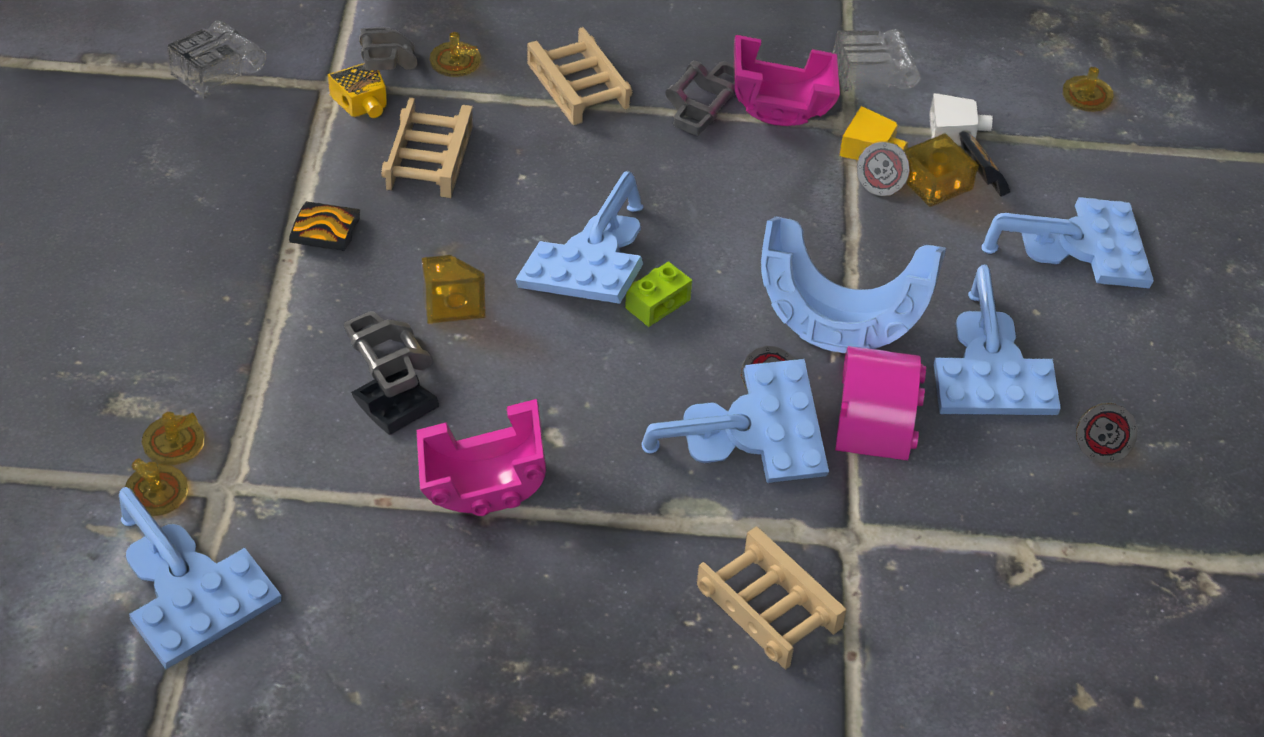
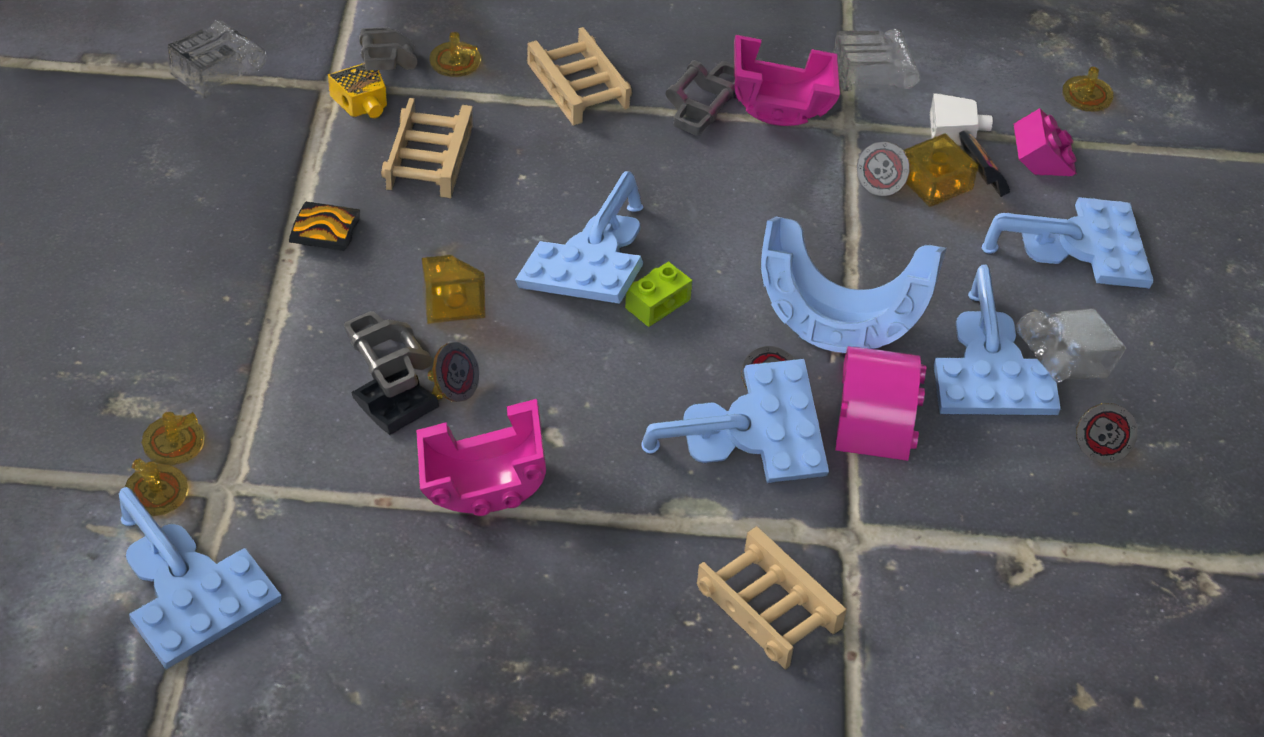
yellow torso [839,106,908,160] -> none
none -> shield [427,342,480,402]
none -> dark pink slope [1013,108,1076,176]
none -> clear piece [1016,308,1127,383]

